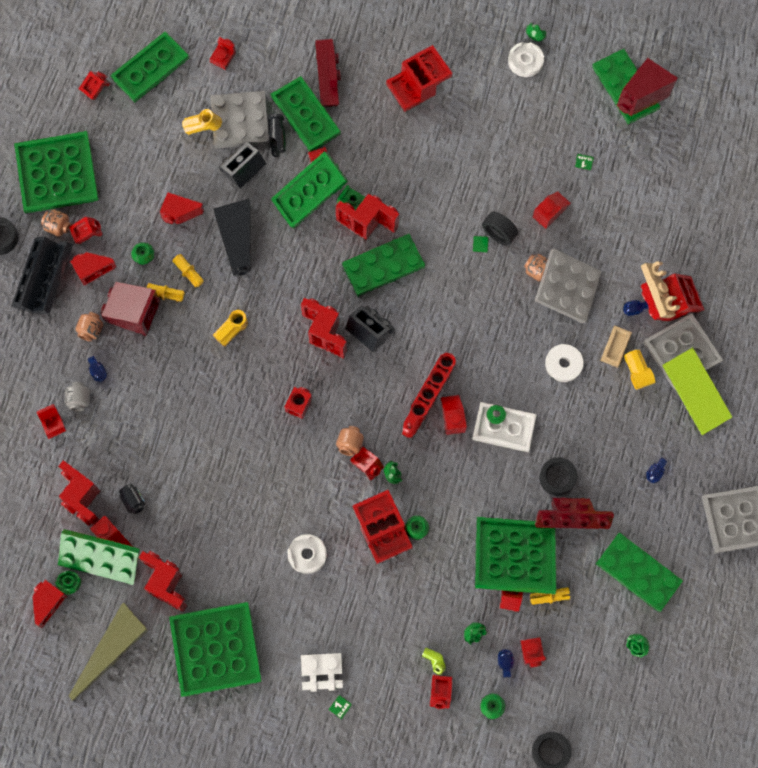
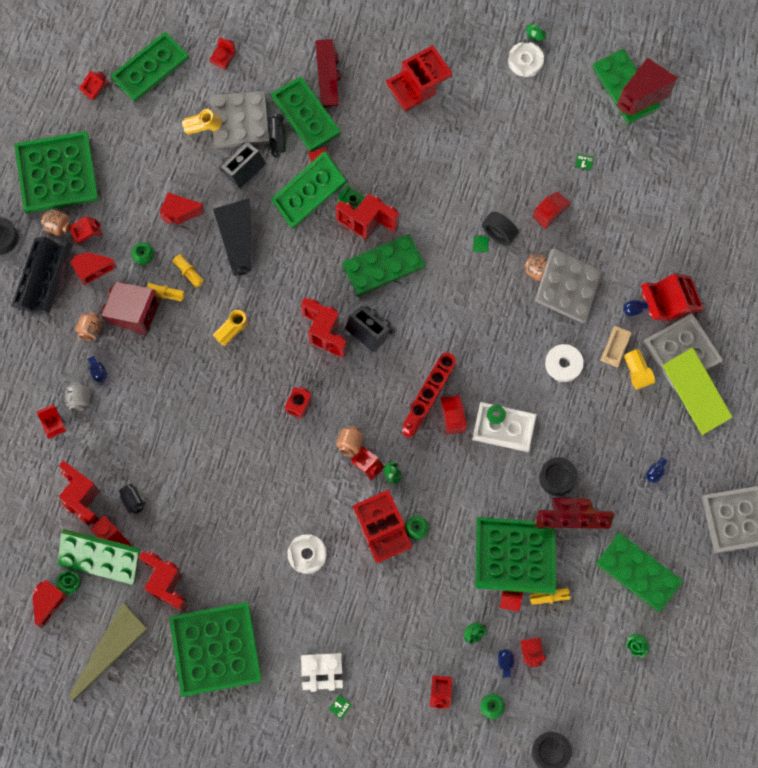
lime arm [422,647,446,675] -> none
tan plate [641,262,680,318] -> none

